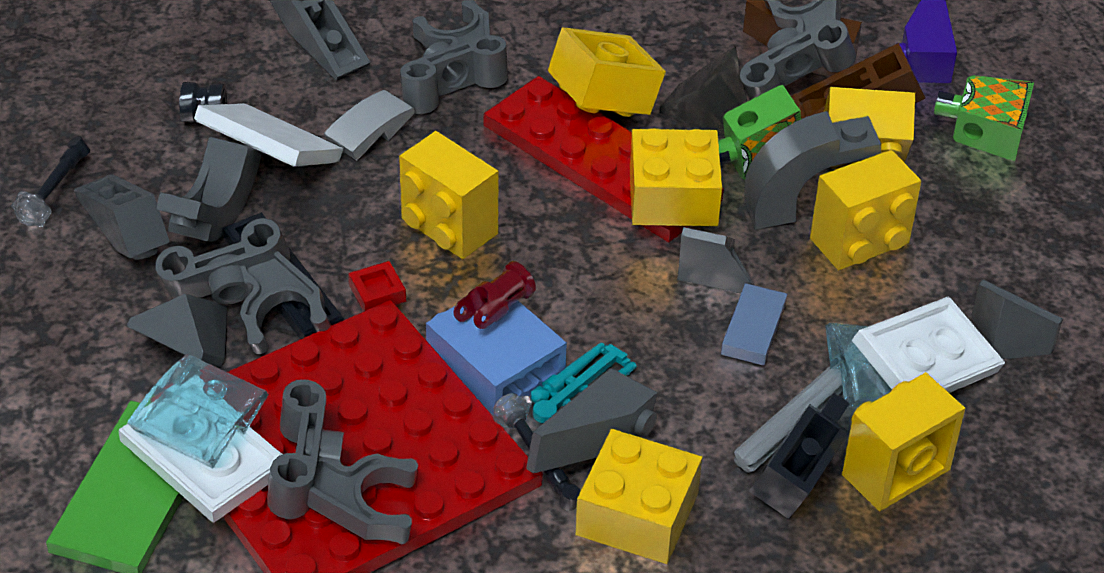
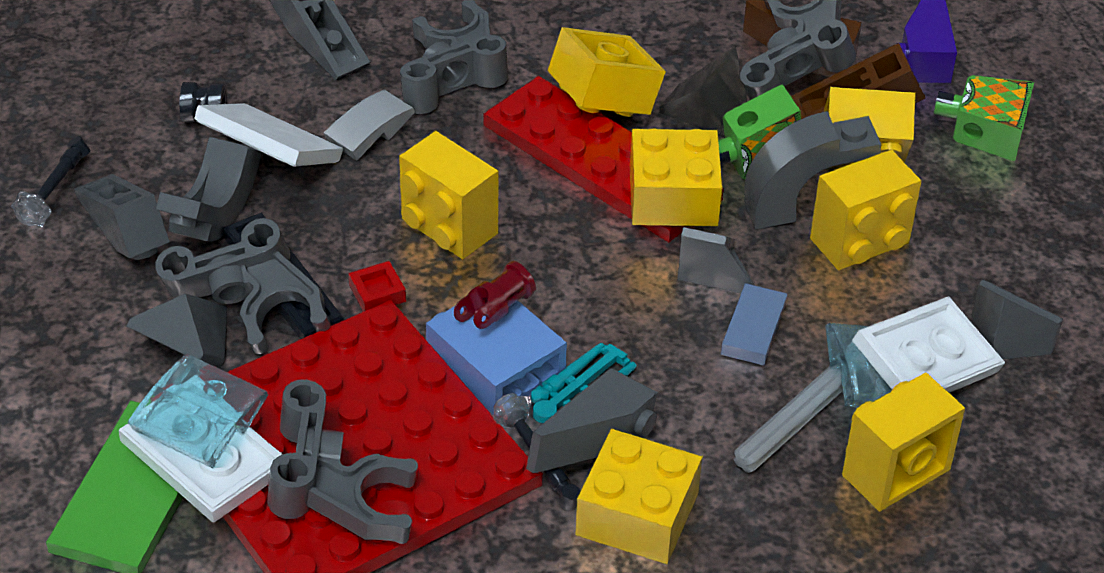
black hinge [749,392,850,519] -> none

